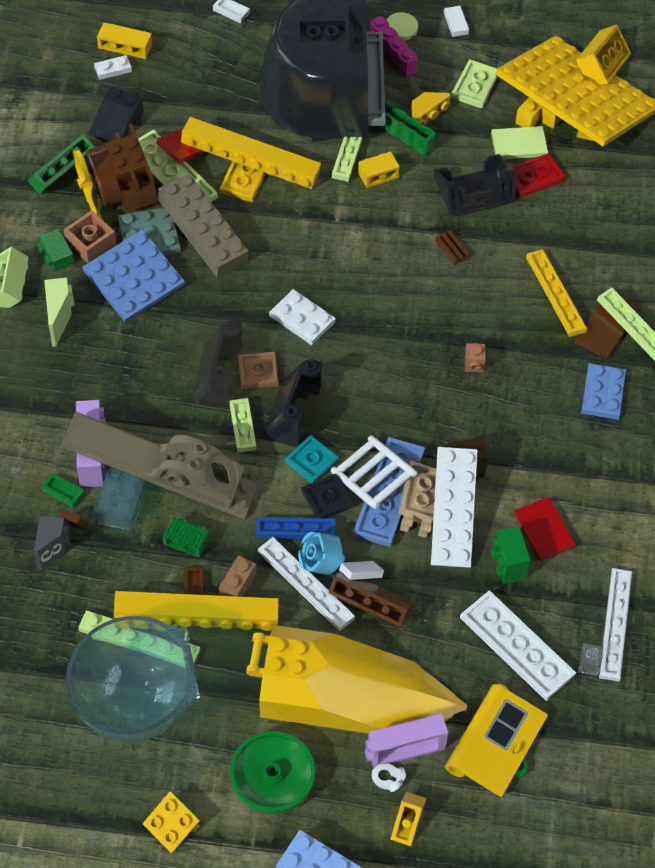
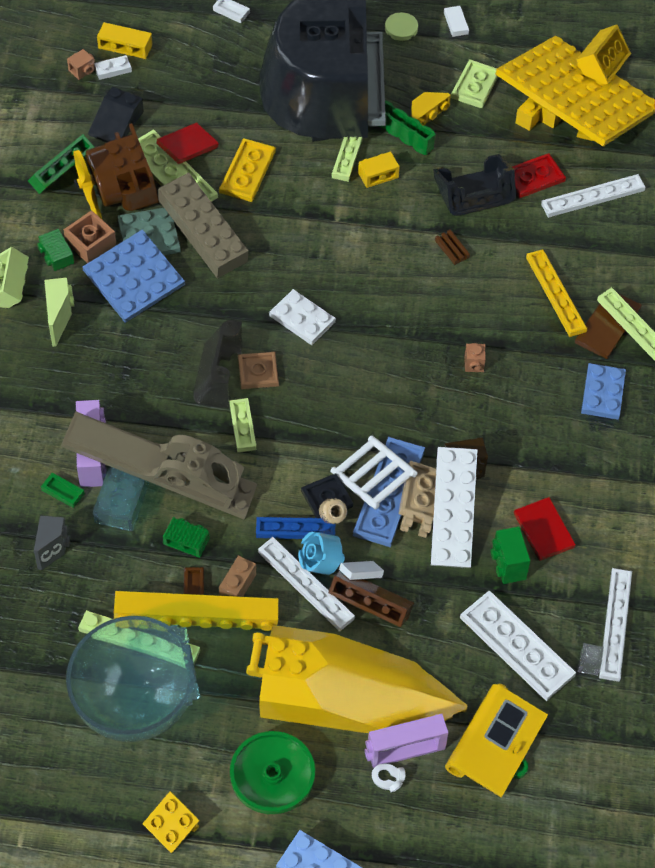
reddish brown tile [60,510,89,530] -> none
yellow brick [181,117,321,189] -> none
black windscreen [264,359,322,448] -> none
teal tile [285,435,339,483] -> none
dark pink brick [370,16,417,77] -> none
yellow slope [391,791,427,846] -> none
yellowish green tile [491,126,548,159] -> none
none -> nougat brick [67,49,95,80]
none -> tan head [319,498,347,524]
none -> white tile [541,174,645,218]

